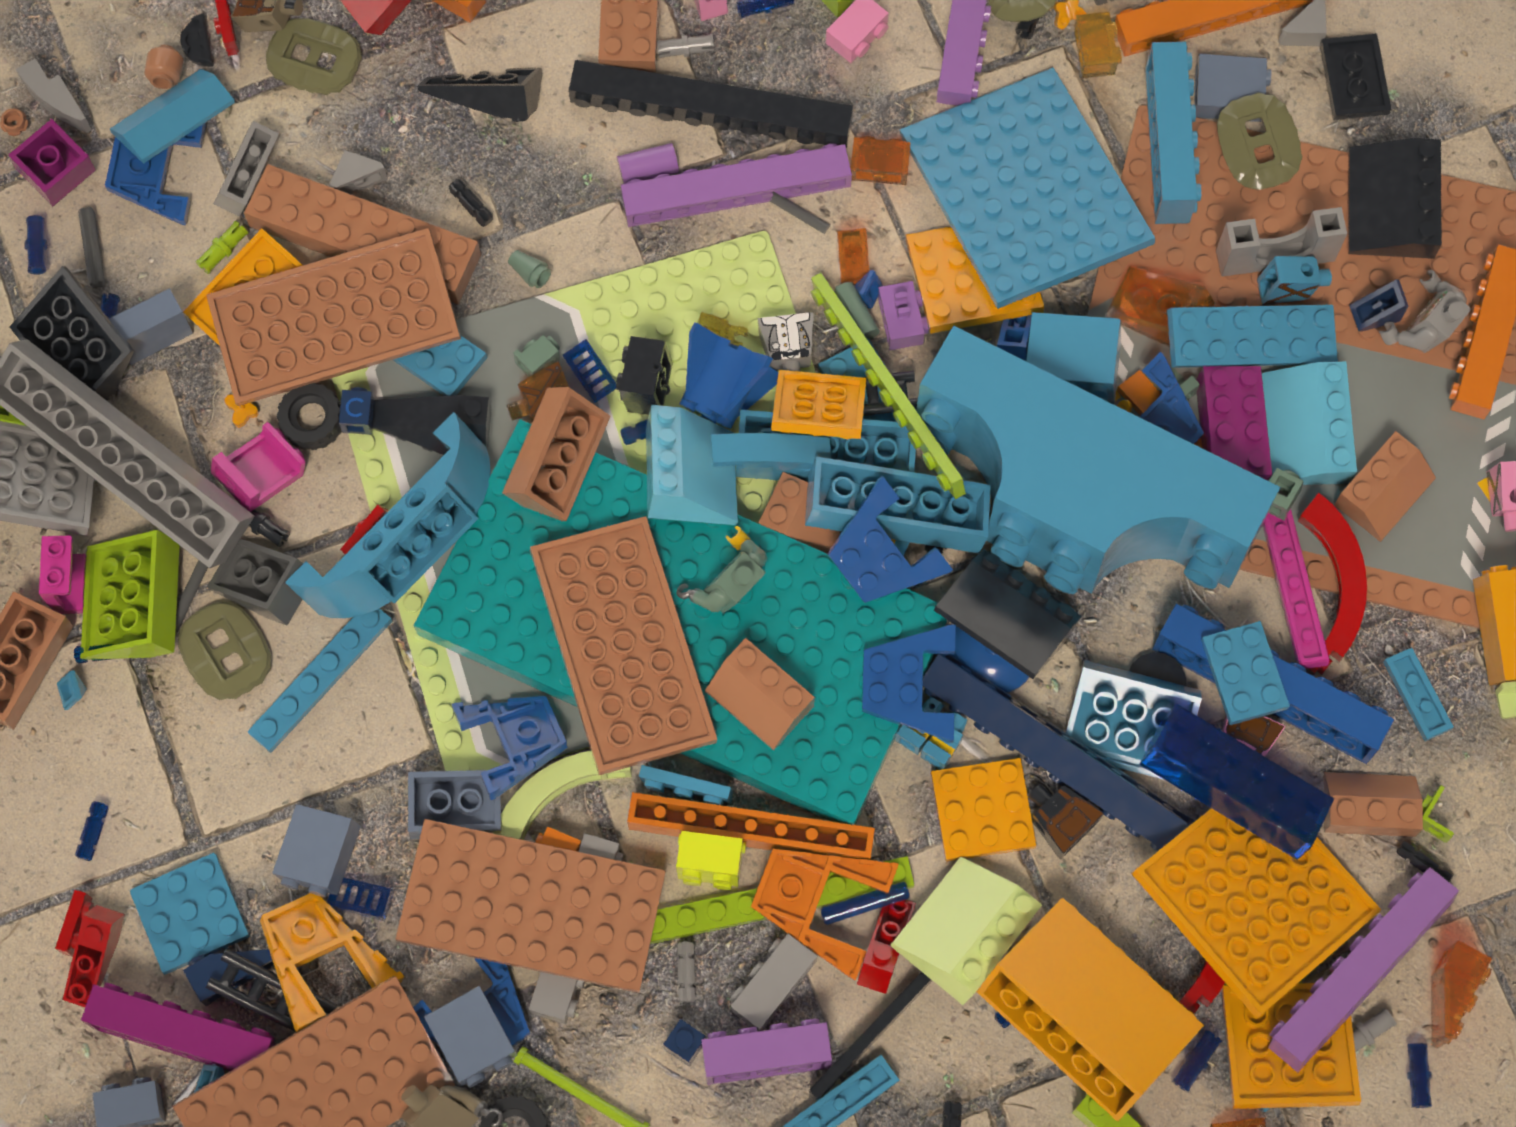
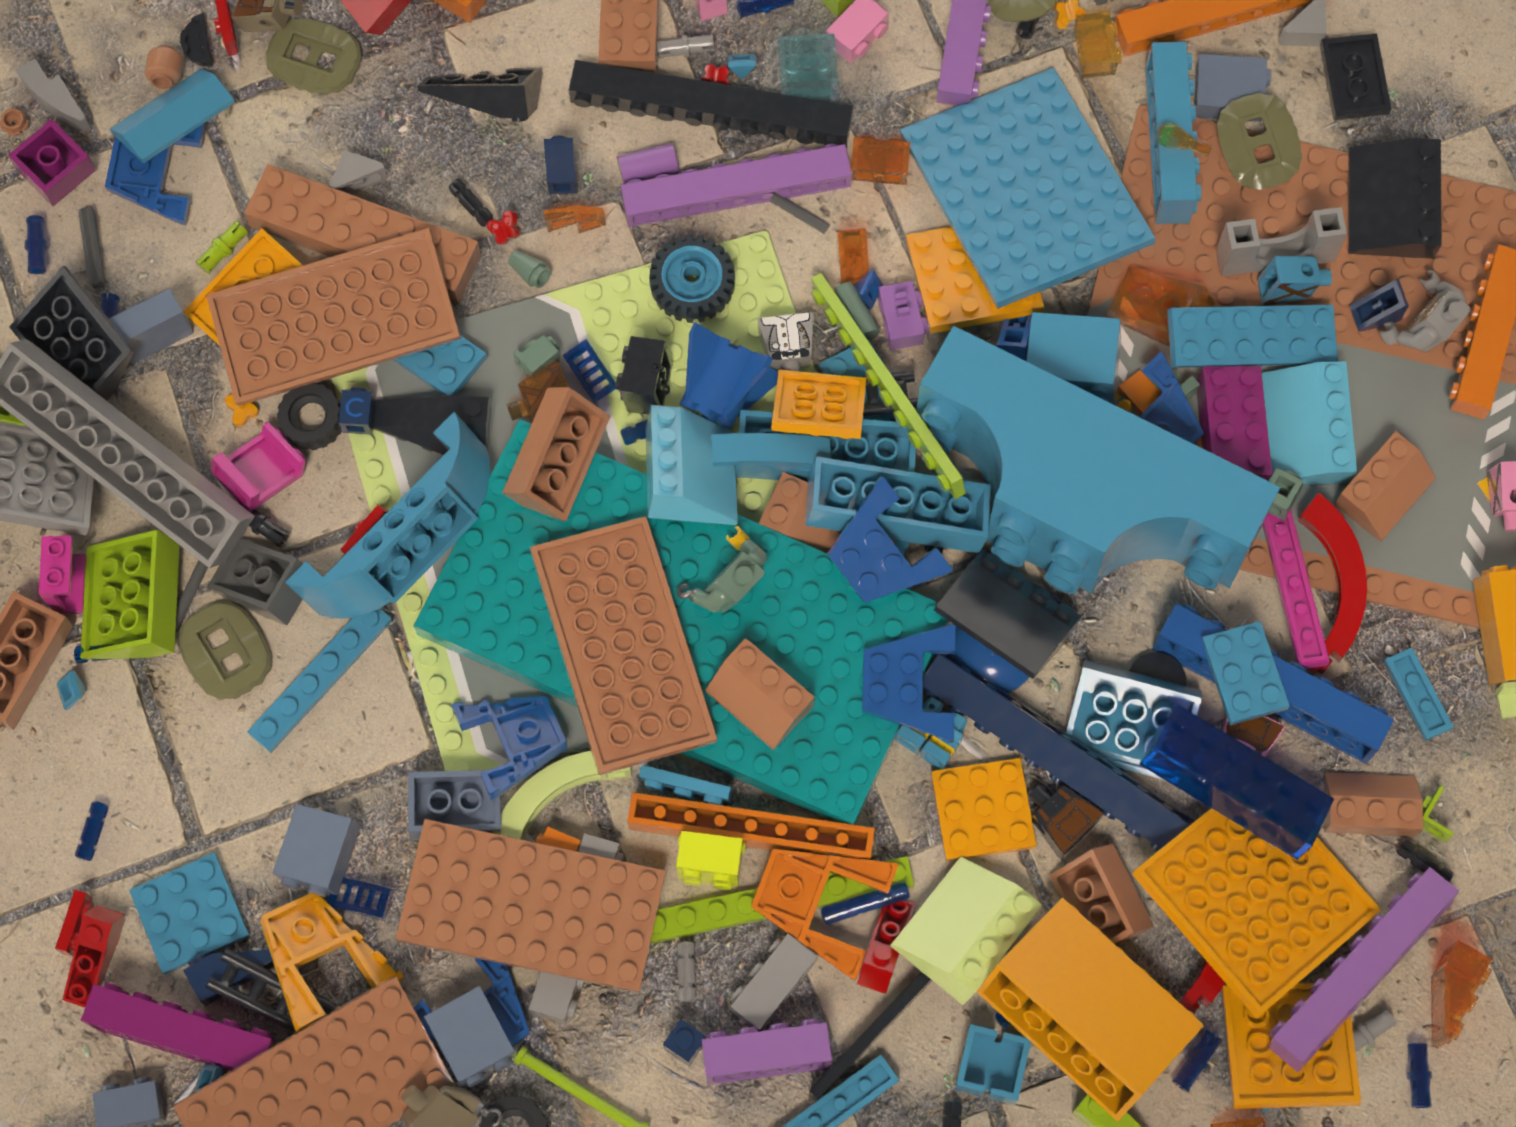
light grey brick [213,121,279,216] -> none
clear yellow plate [697,312,748,346] -> none
none -> red piece [487,210,520,244]
none -> clear orange slope [543,206,606,234]
none -> dark blue slope [544,135,577,194]
none -> wheel [649,235,735,323]
none -> red piece [701,63,732,86]
none -> dark azure slope [727,54,756,80]
none -> clear light blue brick [778,34,838,101]
none -> dark azure piece [954,1024,1031,1105]
none -> nougat slope [1049,844,1154,946]
none -> clear orange piece [1156,122,1212,156]

